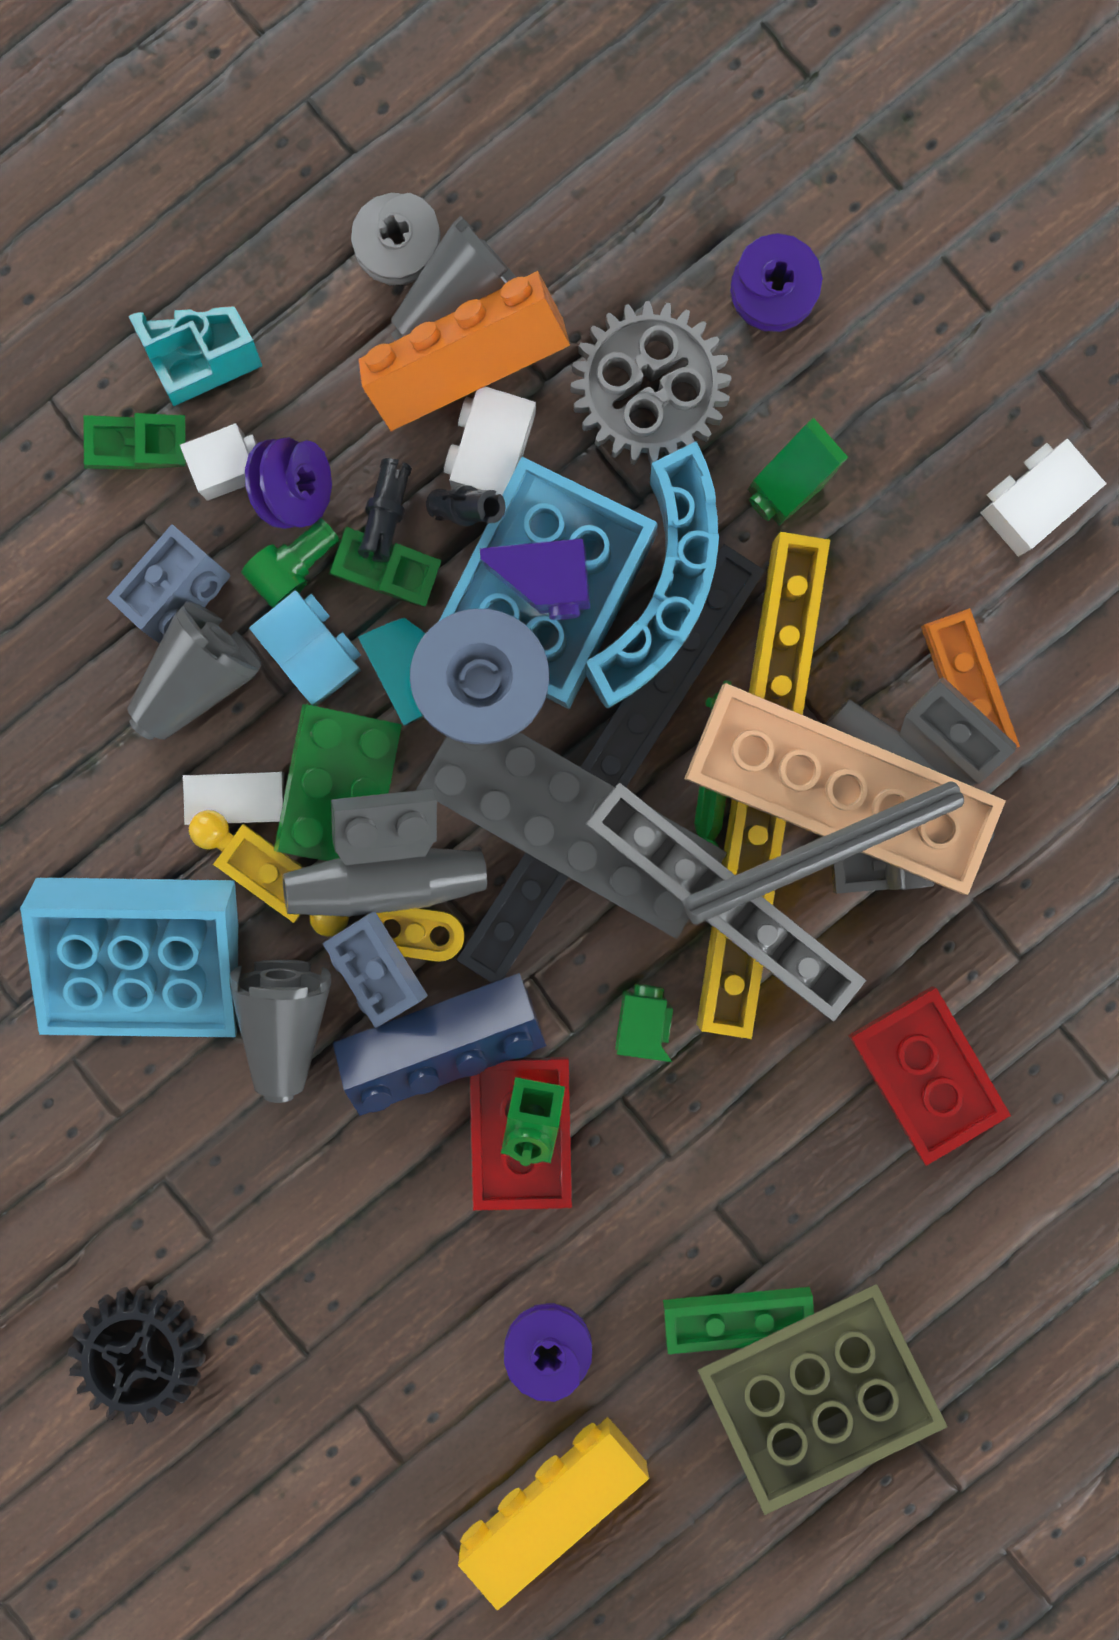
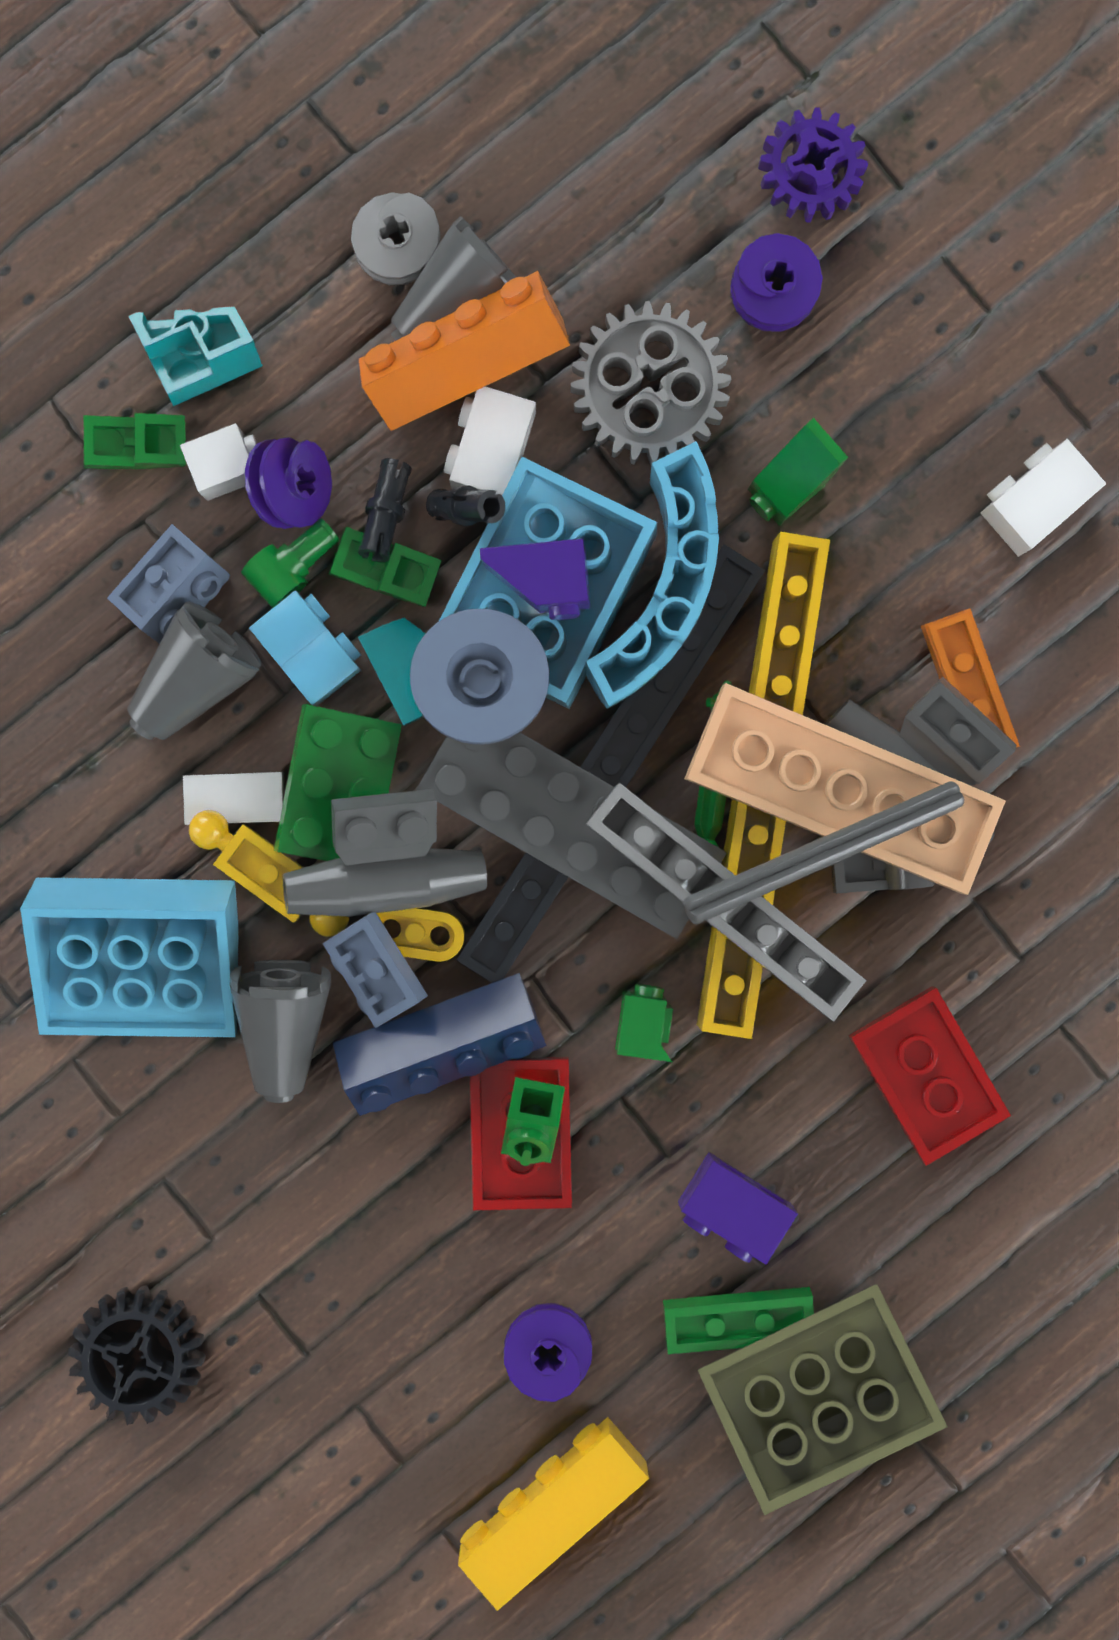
none -> dark purple brick [678,1152,798,1265]
none -> dark purple gear [758,107,868,223]

